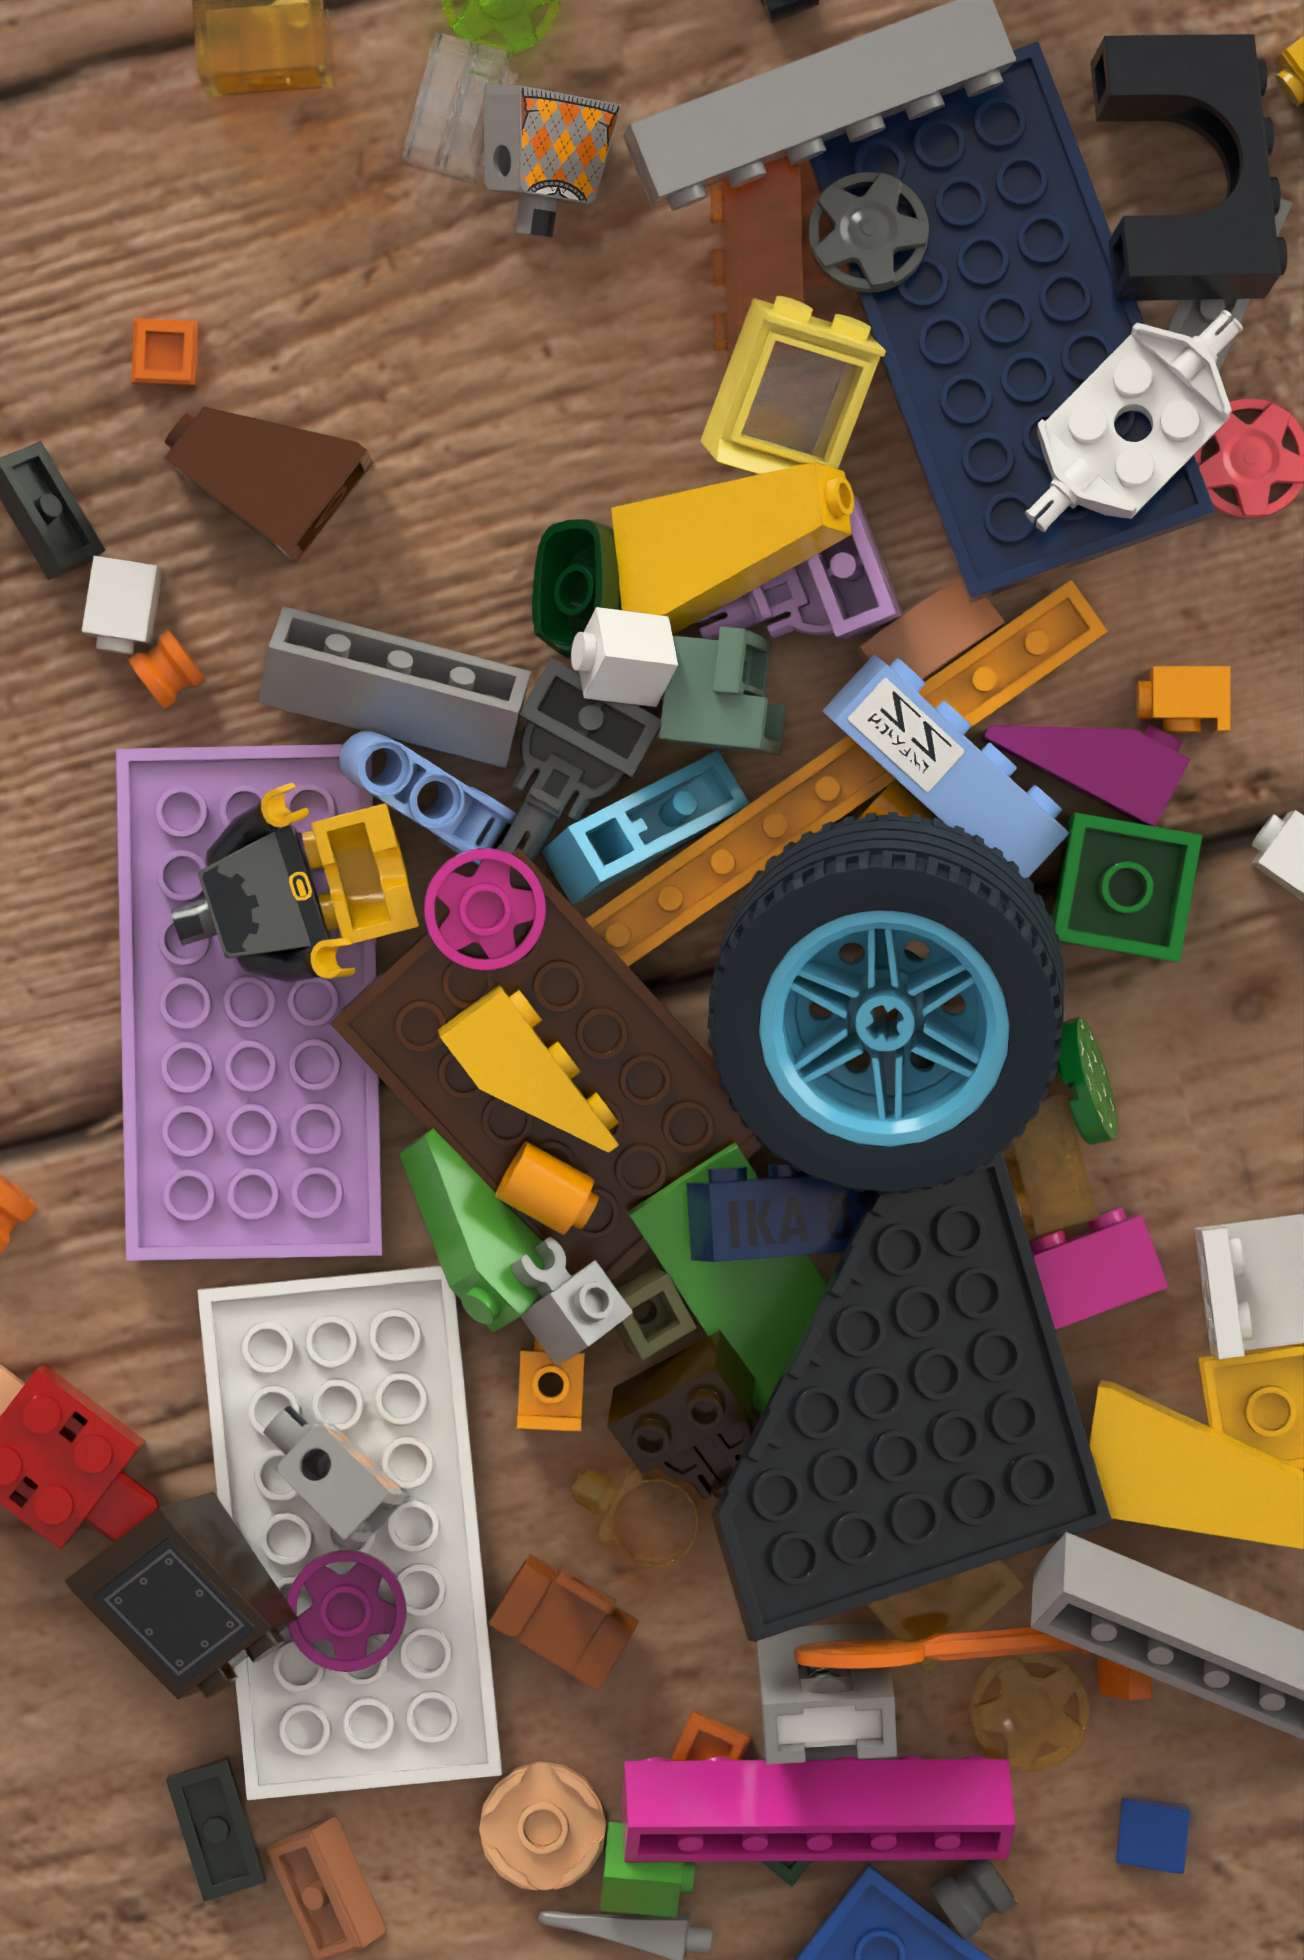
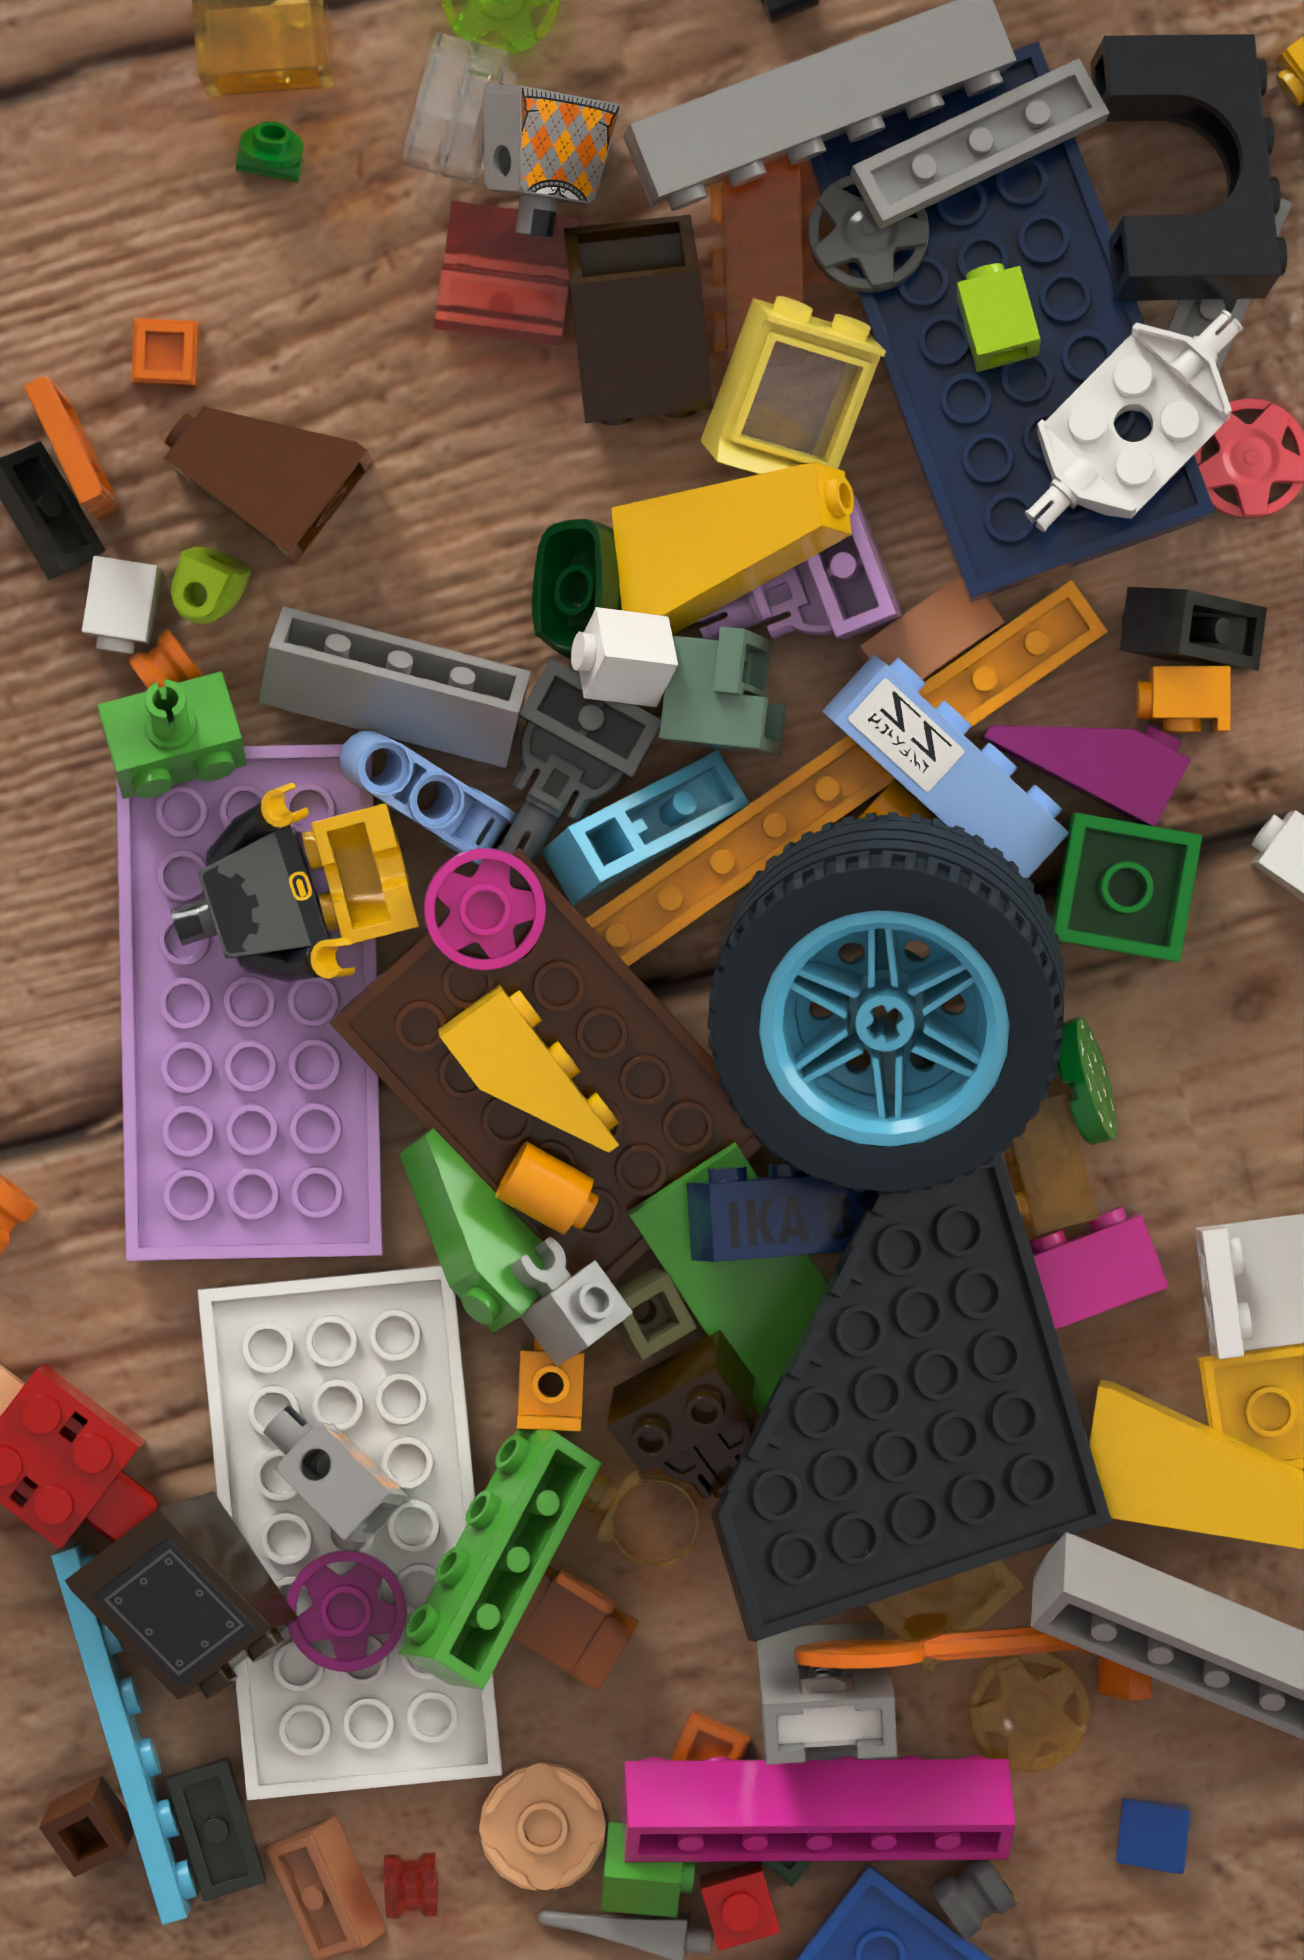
none -> orange tile [24,375,121,522]
none -> reddish brown plate [39,1776,134,1877]
none -> medium azure plate [51,1542,198,1925]
none -> bright green brick [97,671,247,799]
none -> lime piece [170,547,252,624]
none -> green plate [236,122,303,183]
none -> clear red wheel [384,1852,439,1919]
none -> bright green brick [399,1429,602,1690]
none -> clear red slope [434,201,579,346]
none -> dark brown slope [564,214,713,425]
none -> red brick [700,1861,781,1951]
none -> light grey plate [850,58,1109,229]
none -> lime brick [957,263,1041,372]
none -> pearl dark grey slope [1120,587,1267,671]

